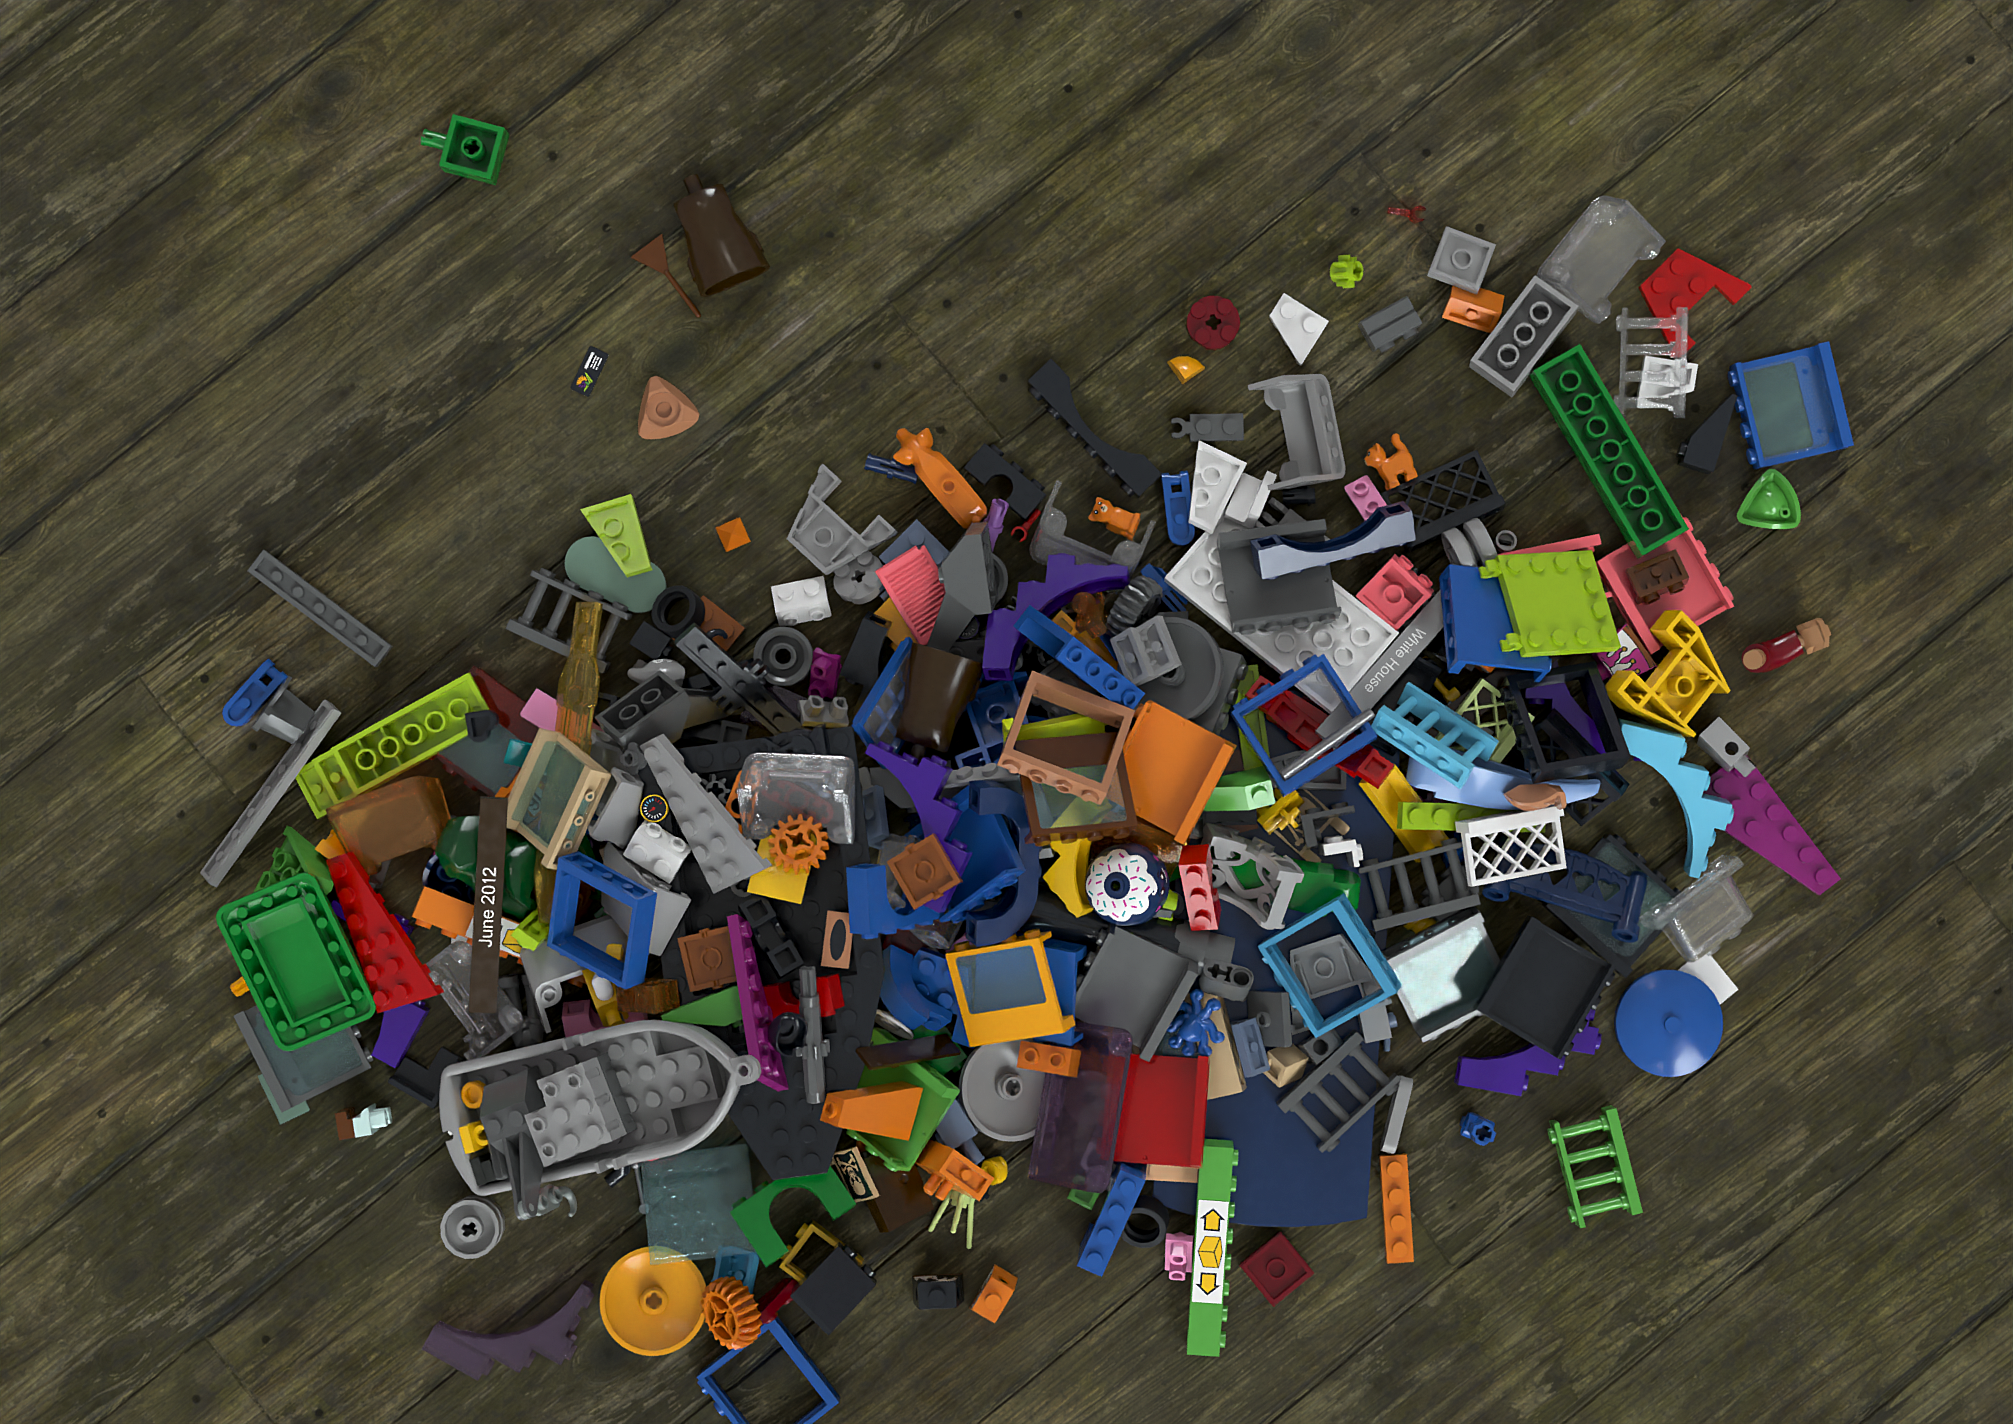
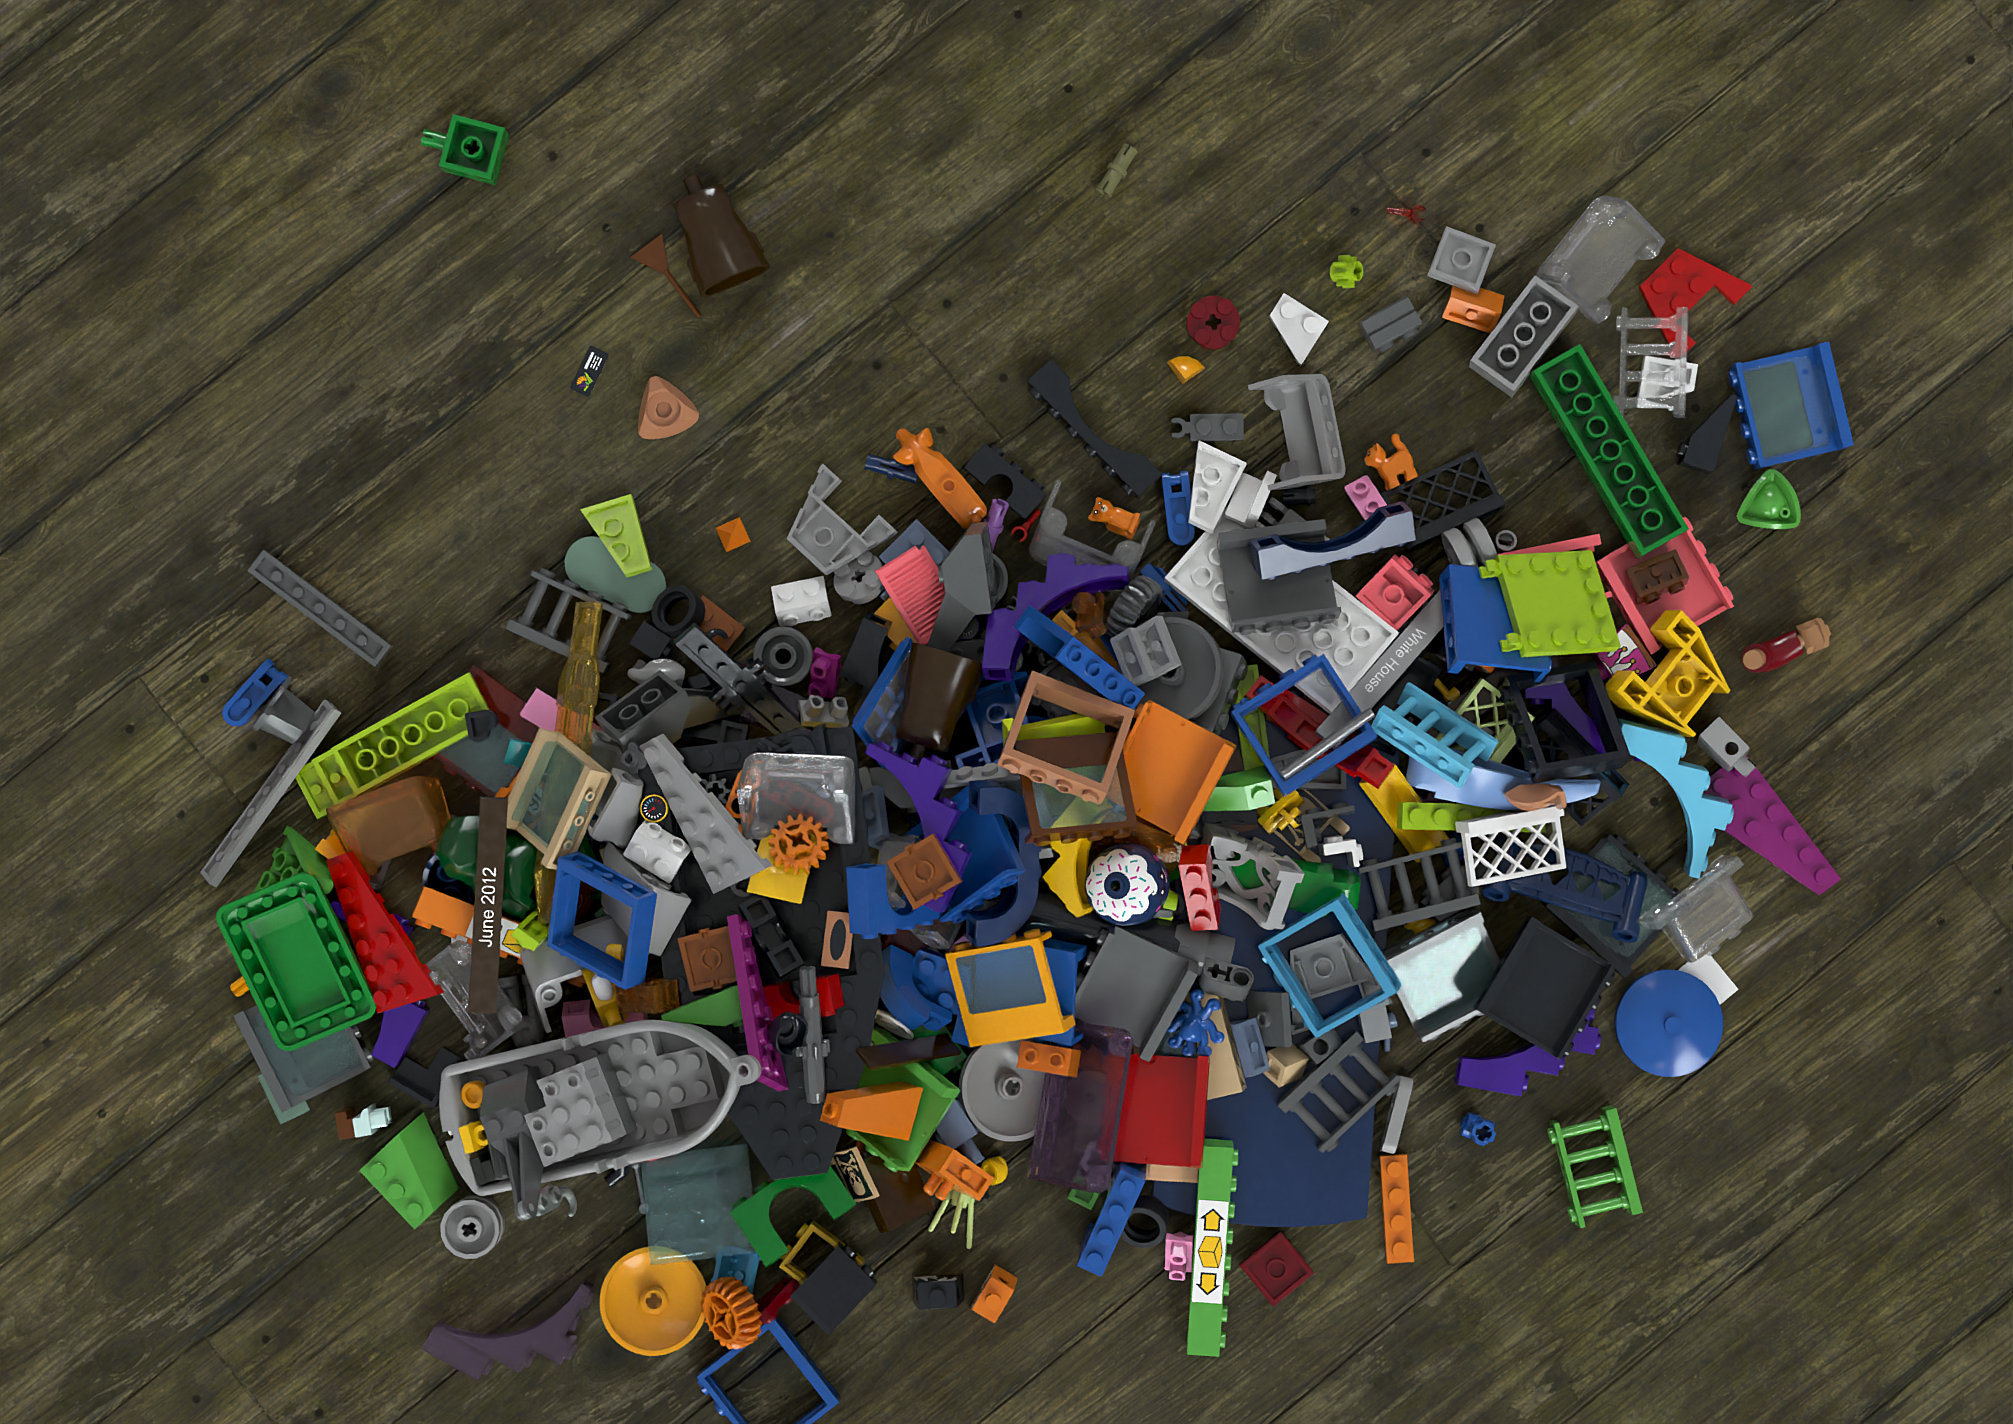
none -> bright green wedge [359,1112,459,1230]
none -> olive pin [1096,143,1138,198]

